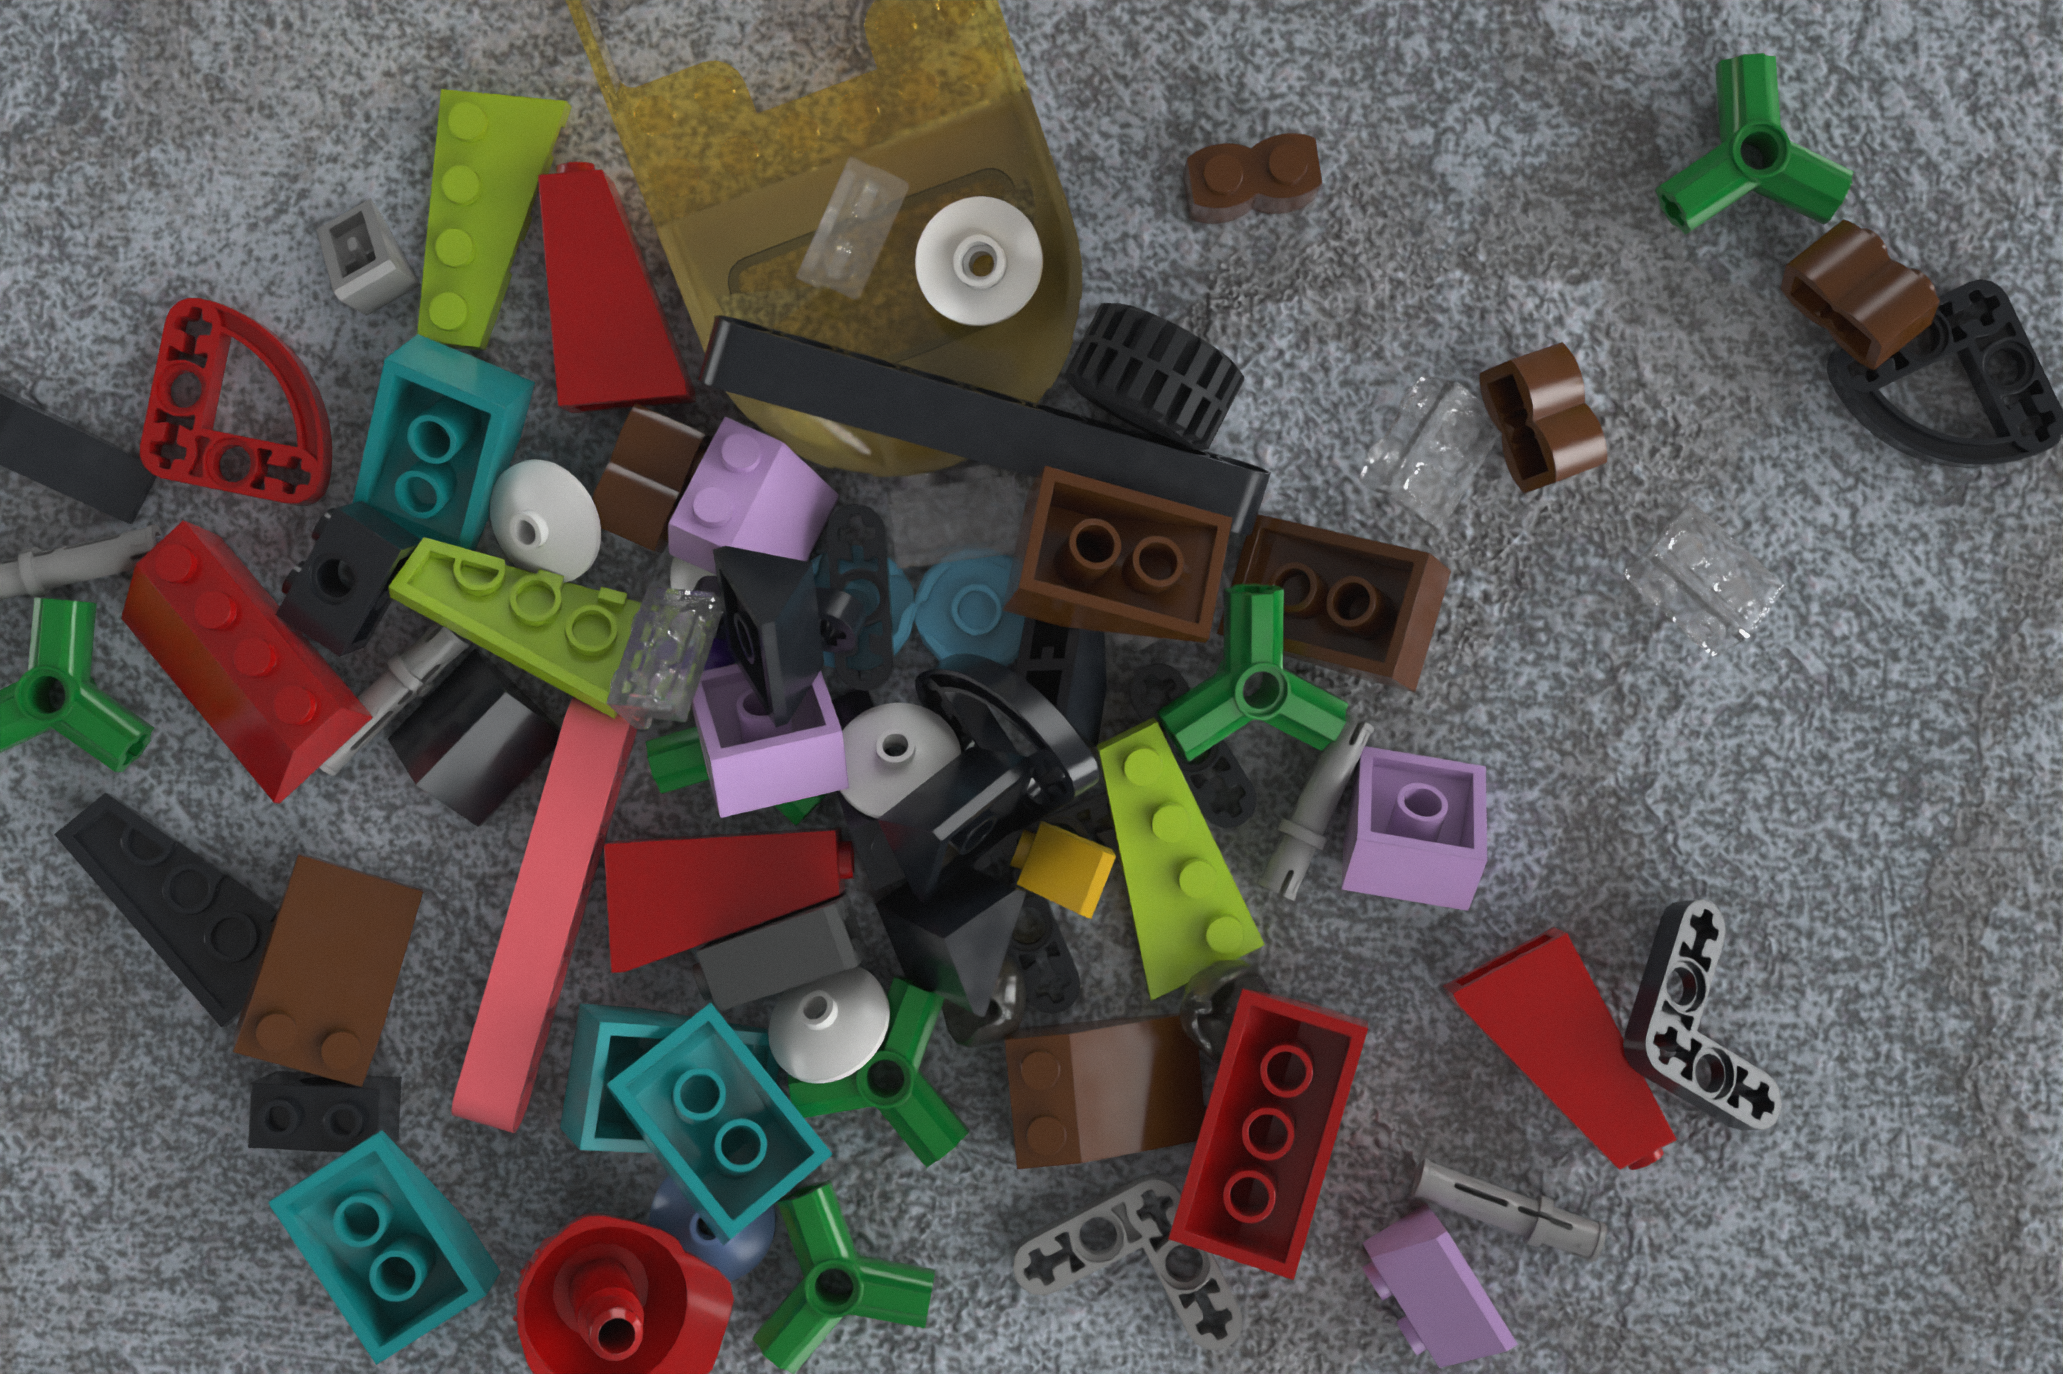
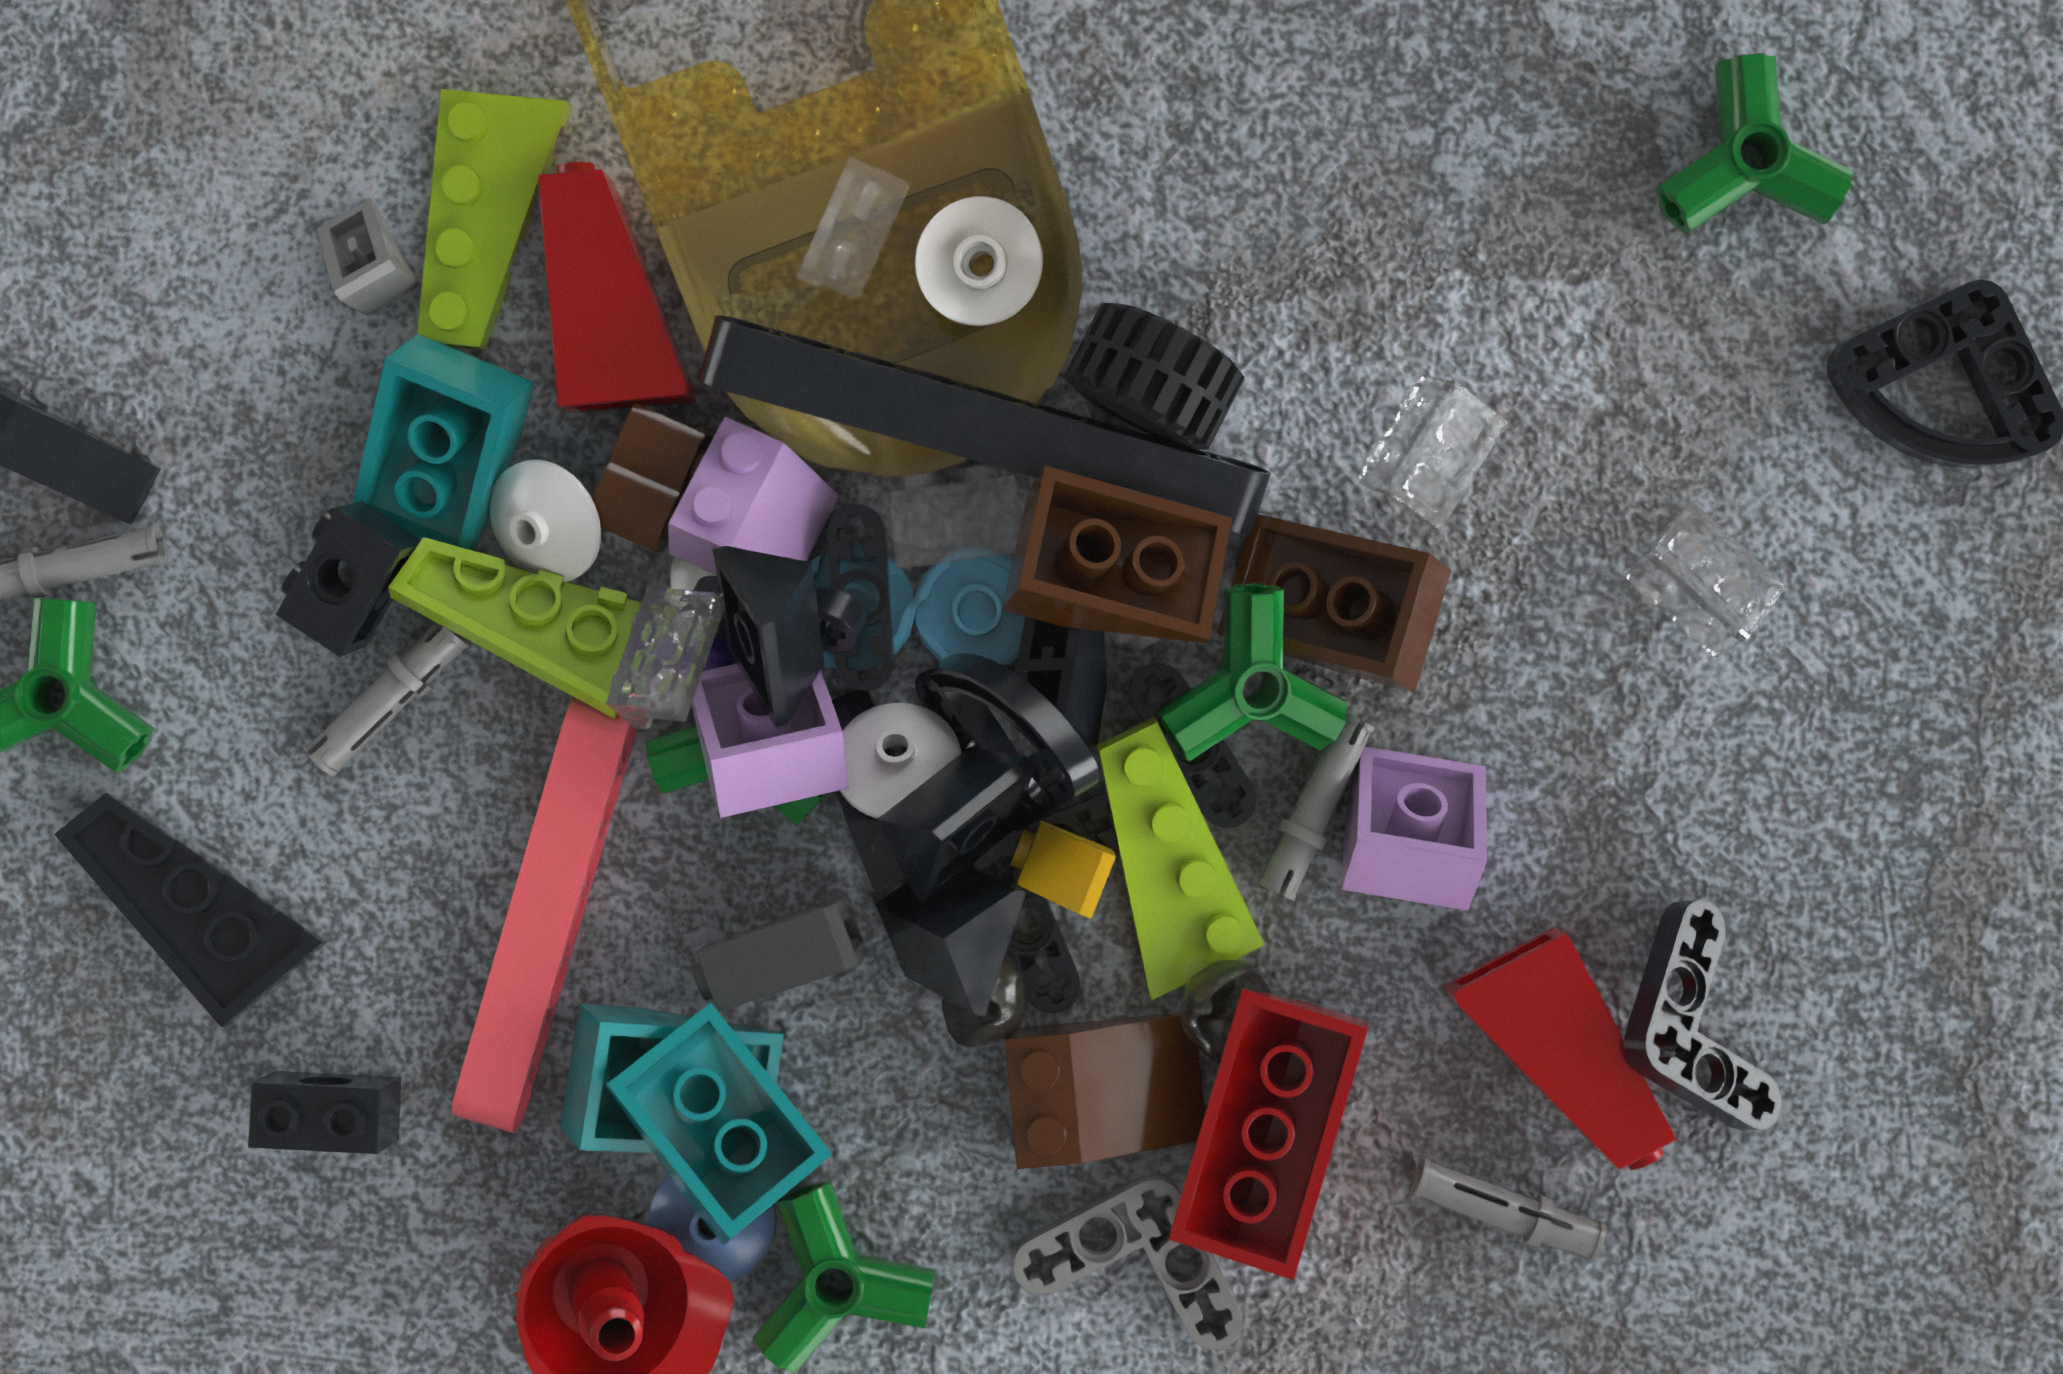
red slope [121,520,373,804] -> none
red beam [140,298,332,506] -> none
reddish brown slope [233,852,423,1087] -> none
teal slope [268,1130,501,1365] -> none
black slope [388,648,561,827] -> none
red slope [604,827,855,973] -> none
white dish [768,966,890,1084] -> none
green piece [788,974,970,1168] -> none
reddish brown brick [1183,133,1322,224] -> none
lavender slope [1362,1203,1518,1368] -> none
reddish brown brick [1479,342,1607,494] -> none
reddish brown brick [1780,219,1940,370] -> none

